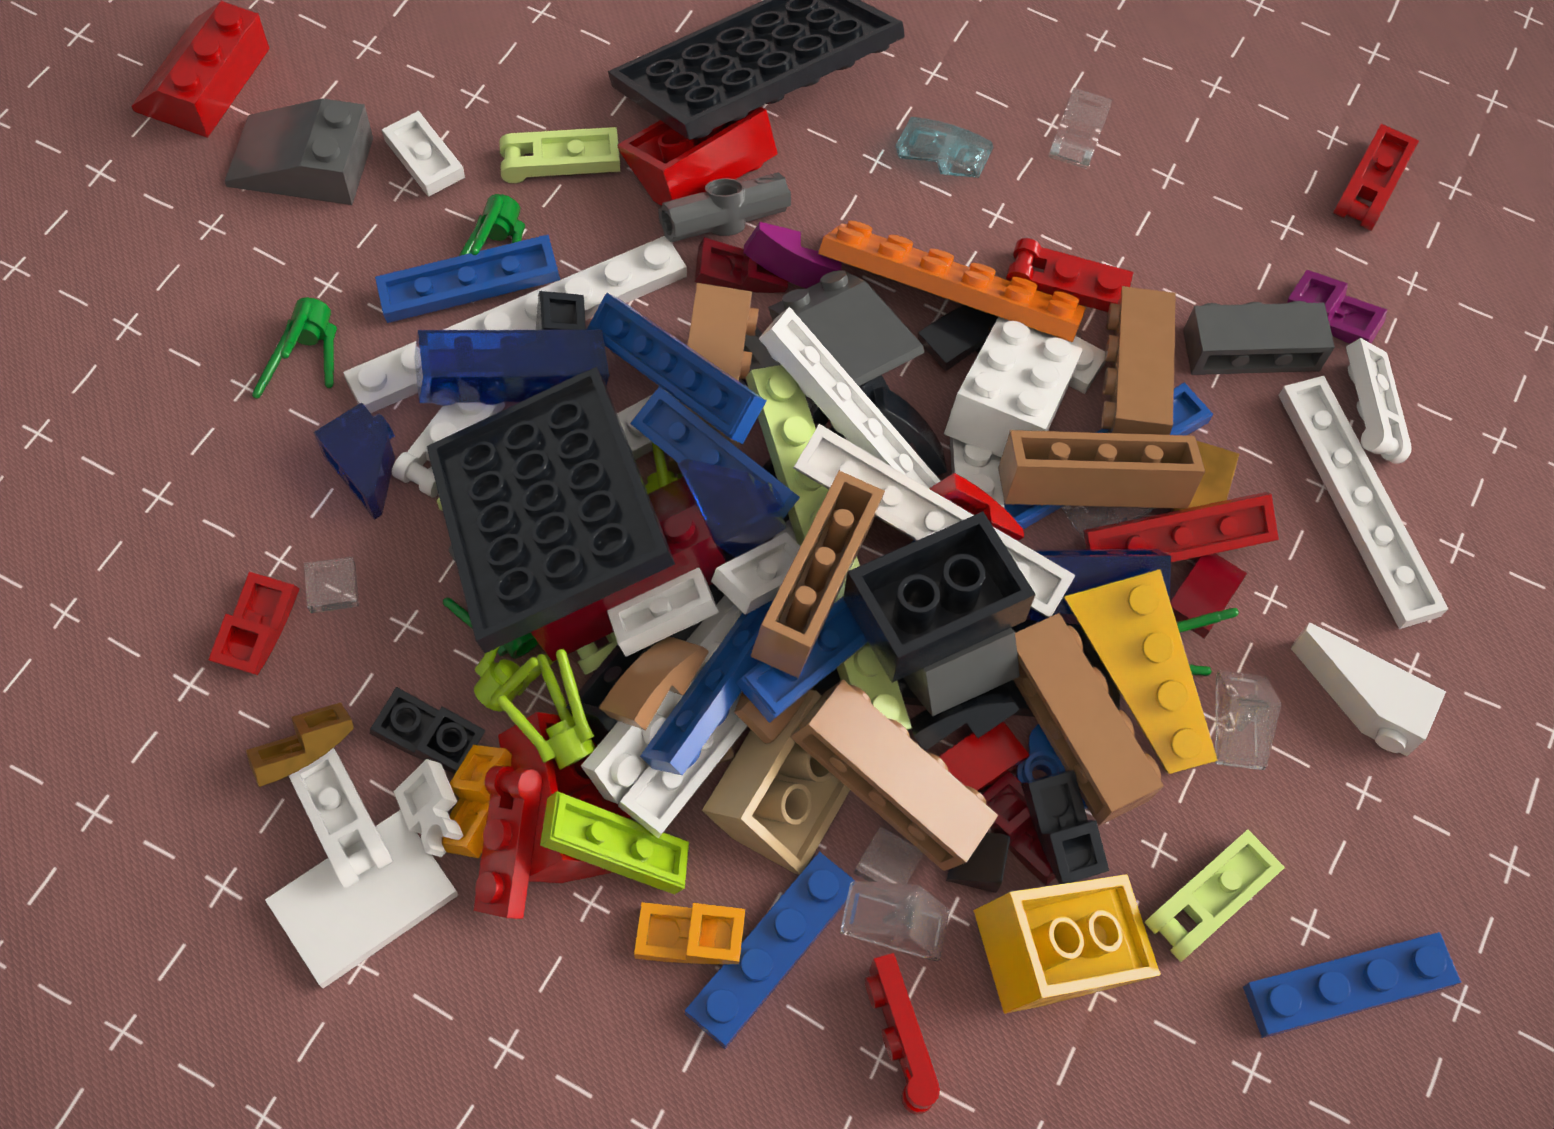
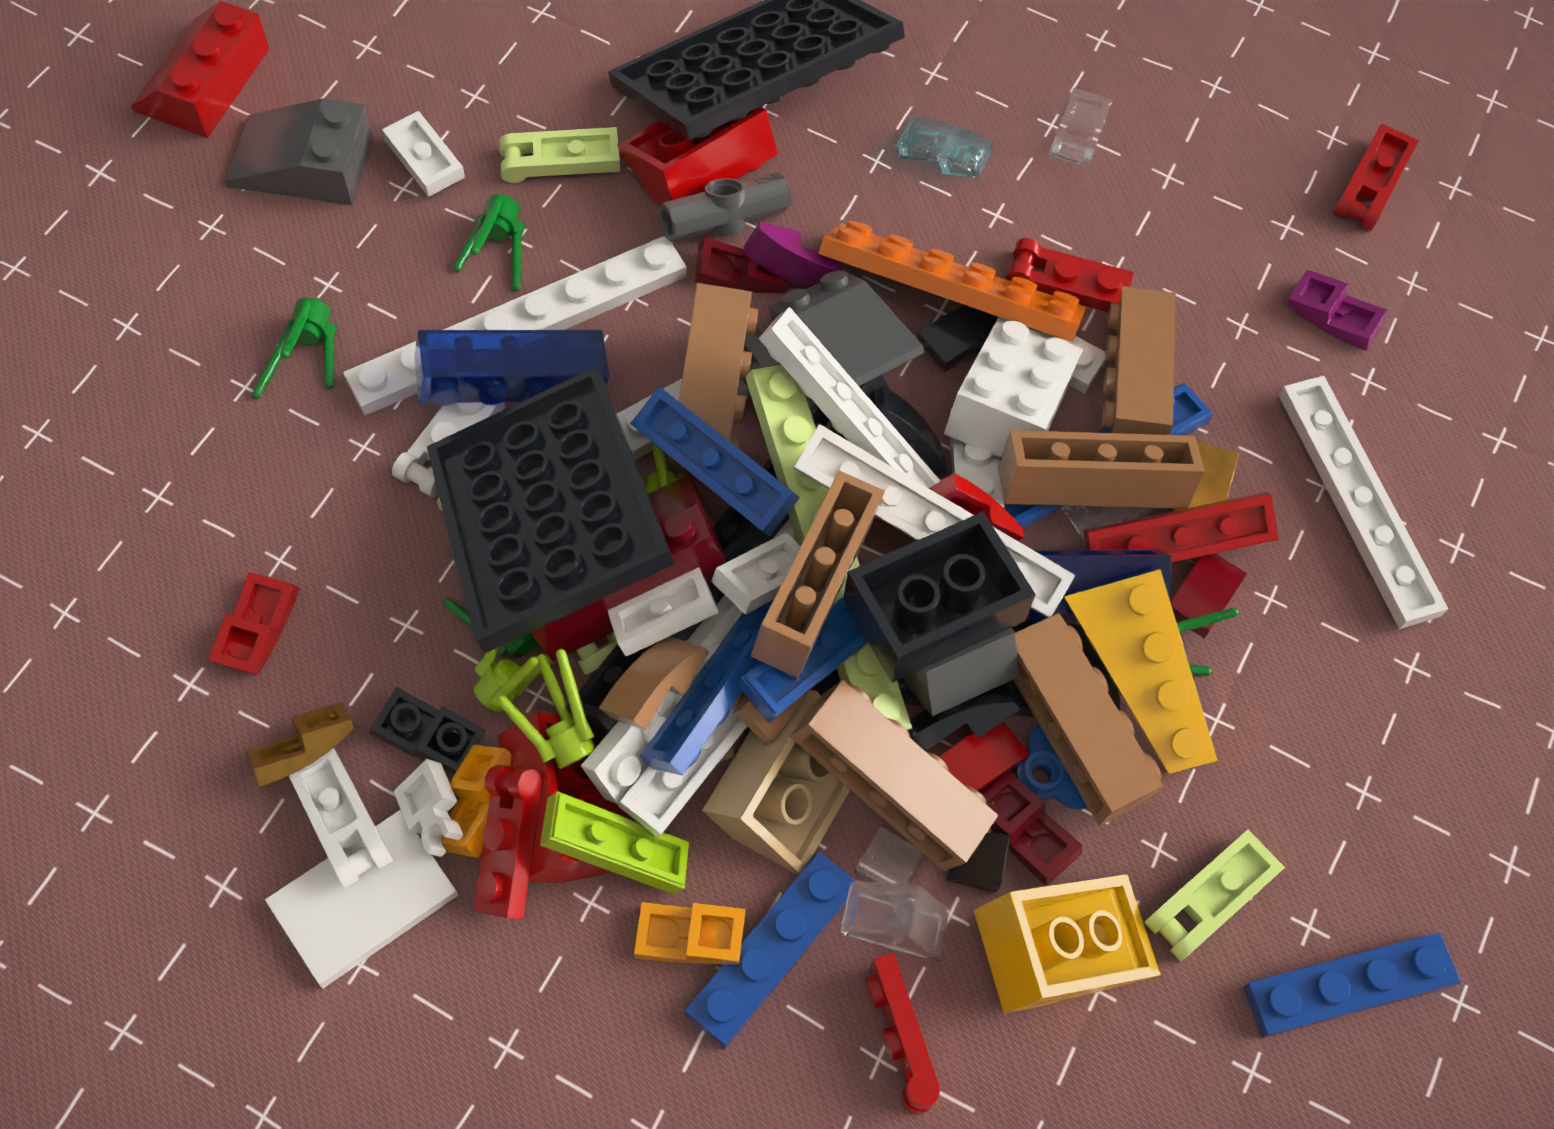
clear tile [304,557,359,613] -> none
clear blue slope [314,402,395,520] -> none
blue plate [375,234,560,323] -> none
black slope [535,291,586,350] -> none
blue tile [586,293,766,444] -> none
clear blue slope [678,459,787,558] -> none
black slope [1021,770,1110,885] -> none
dark grey brick [1183,301,1335,375] -> none
clear slope [1215,670,1282,770] -> none
white slope [1291,622,1446,756] -> none
white plate [1346,338,1411,464] -> none

